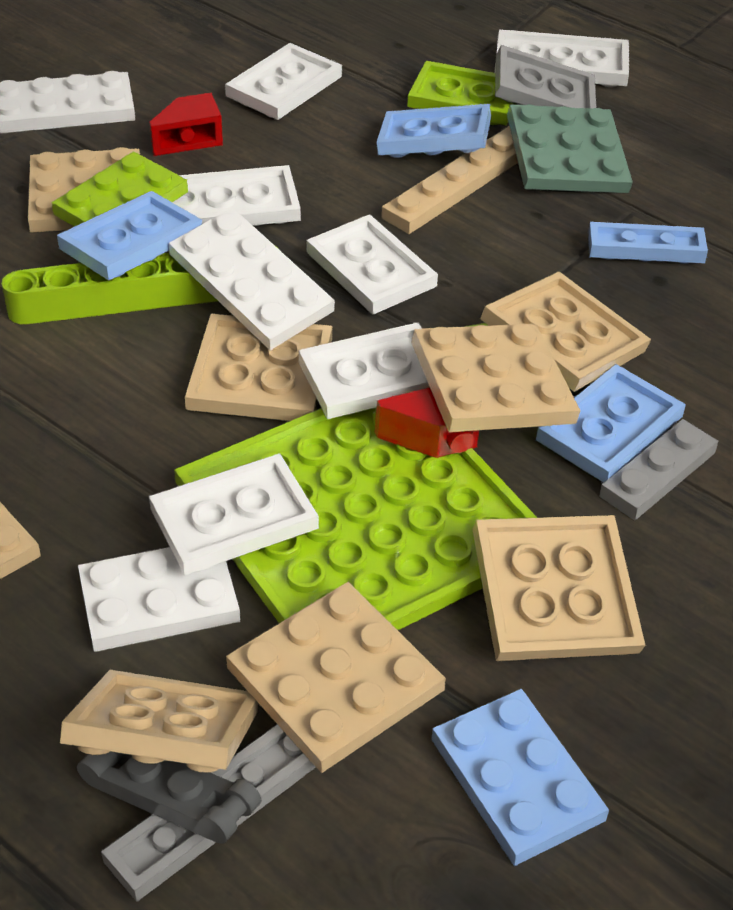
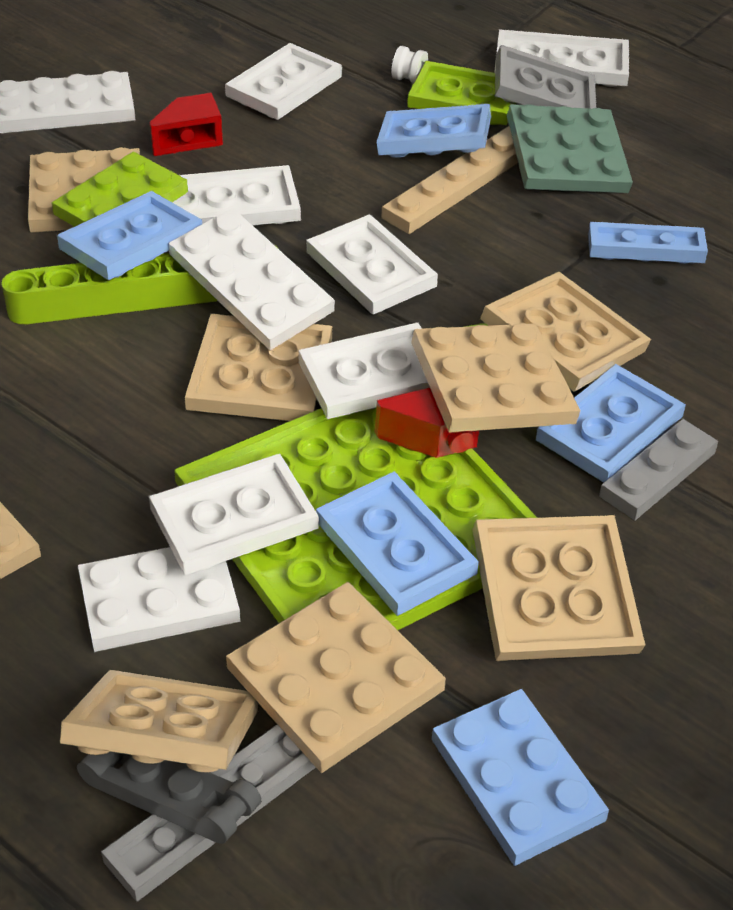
none -> light blue plate [316,471,479,616]
none -> white wheel [391,46,428,84]

